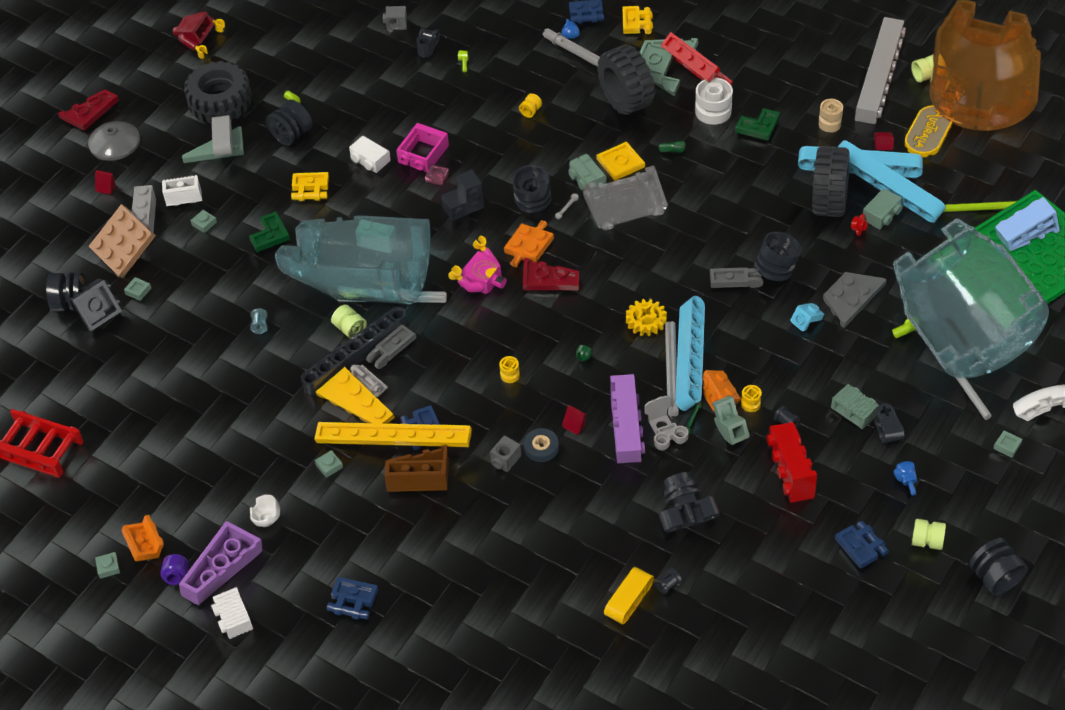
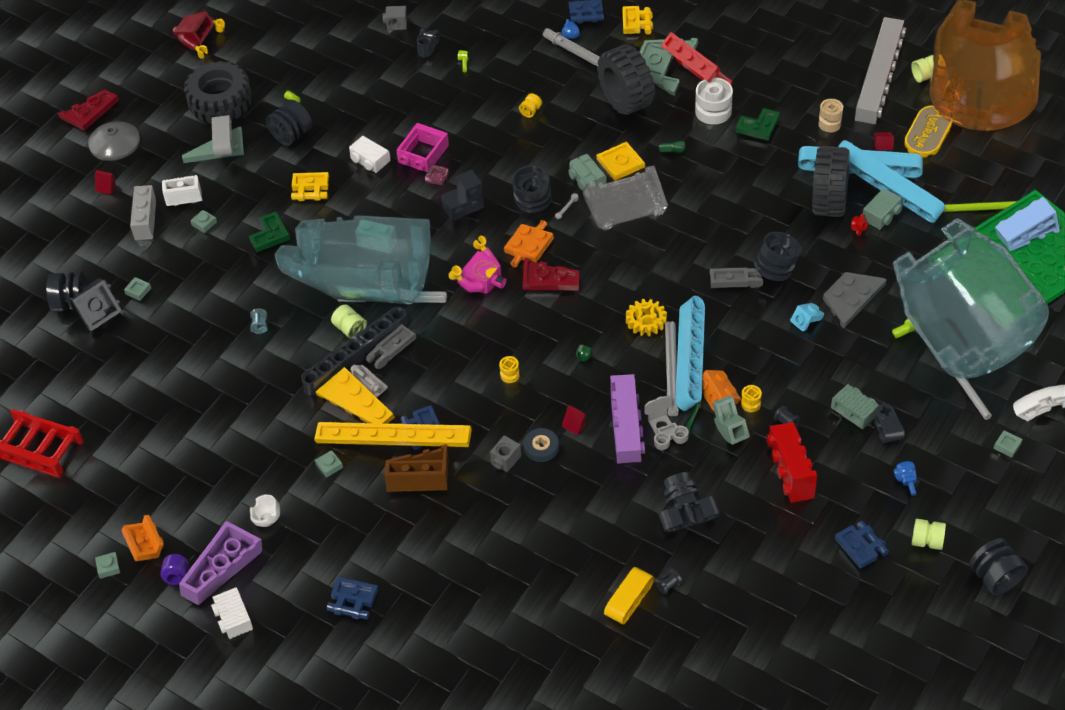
medium nougat plate [89,204,156,278] -> none

